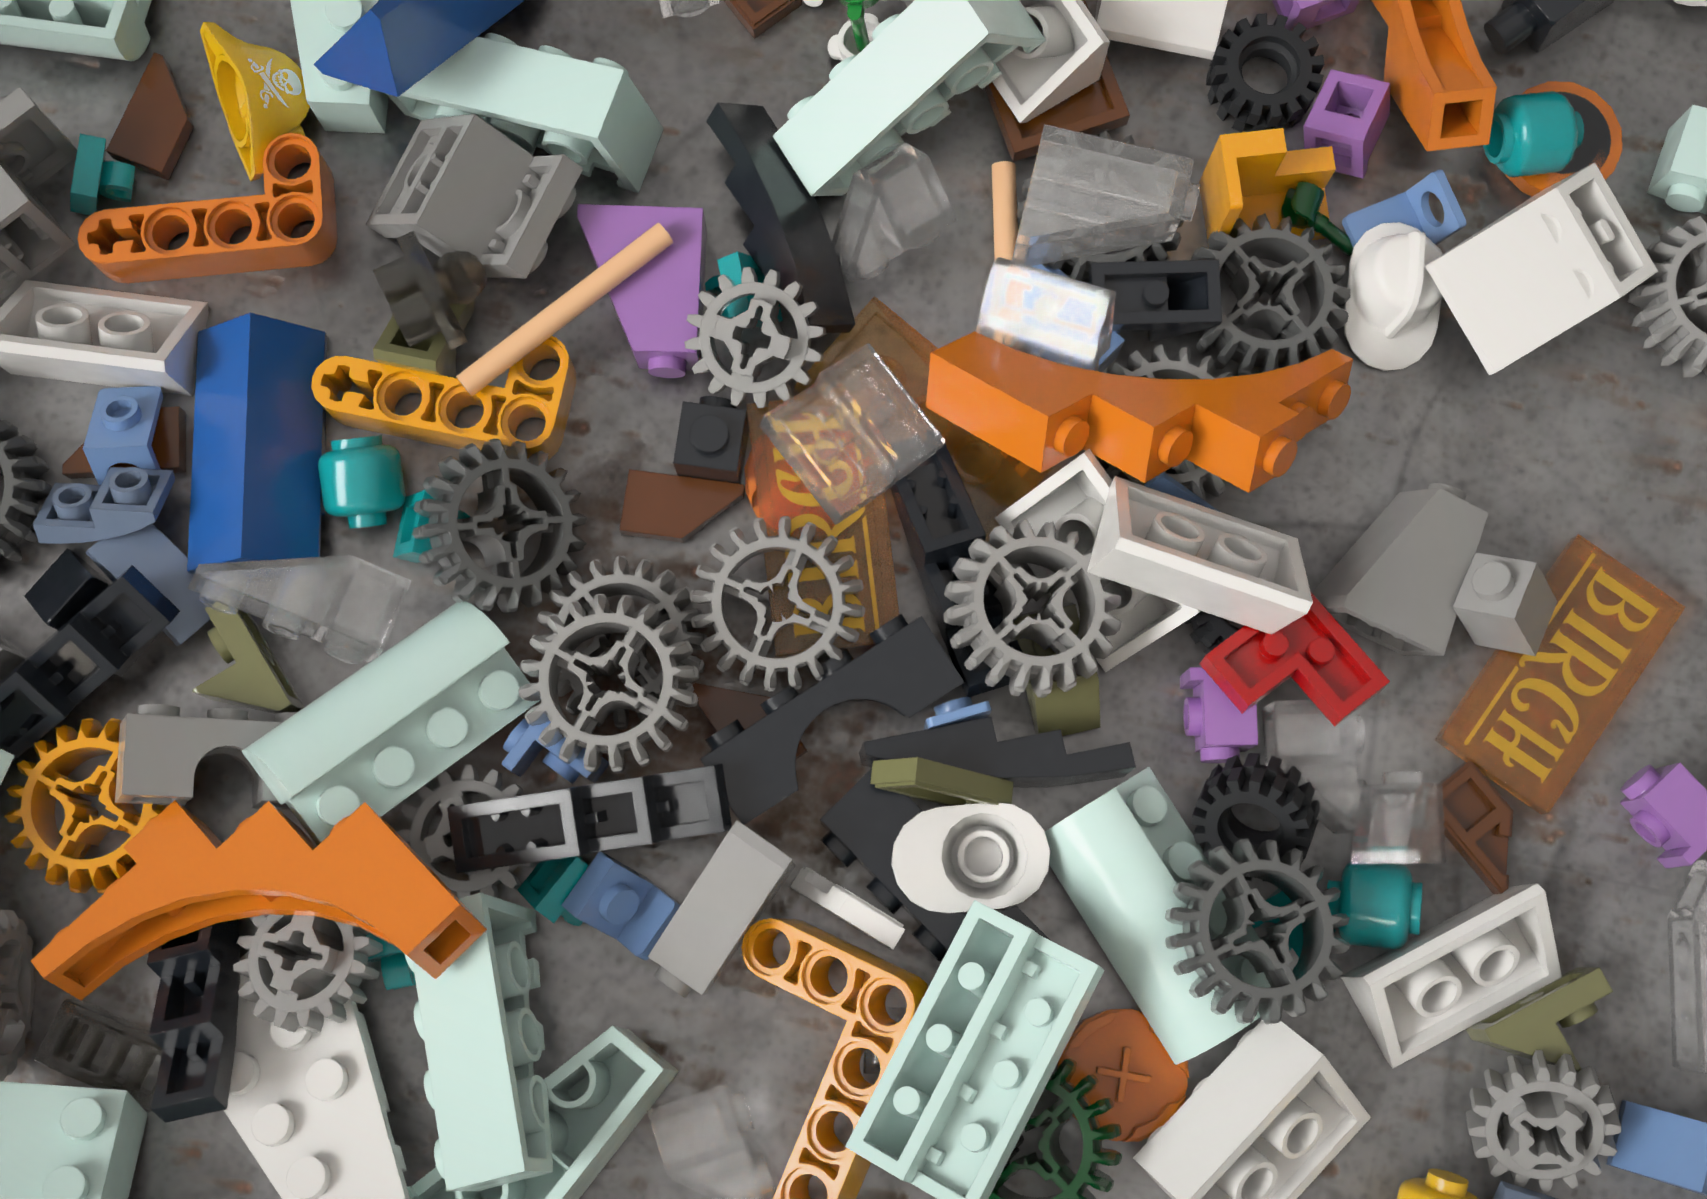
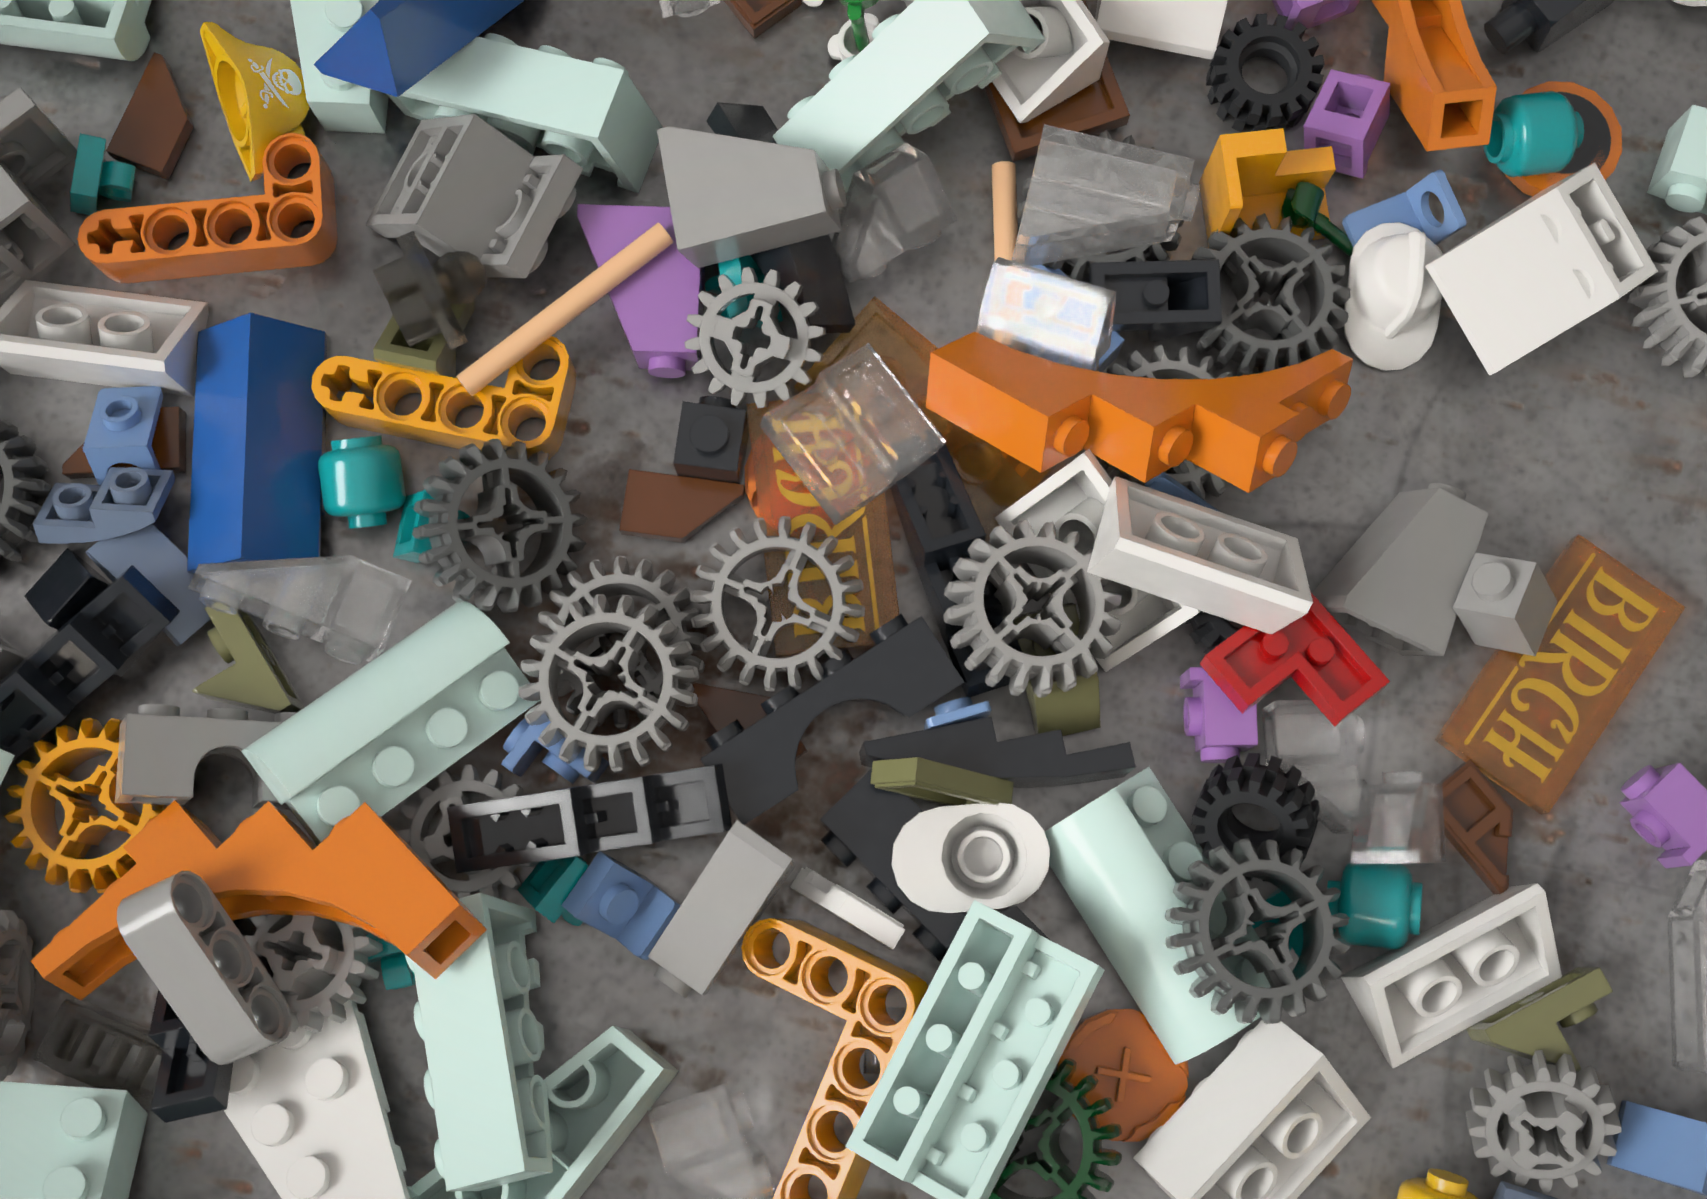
none -> light grey beam [117,871,292,1065]
none -> light grey slope [657,126,846,268]

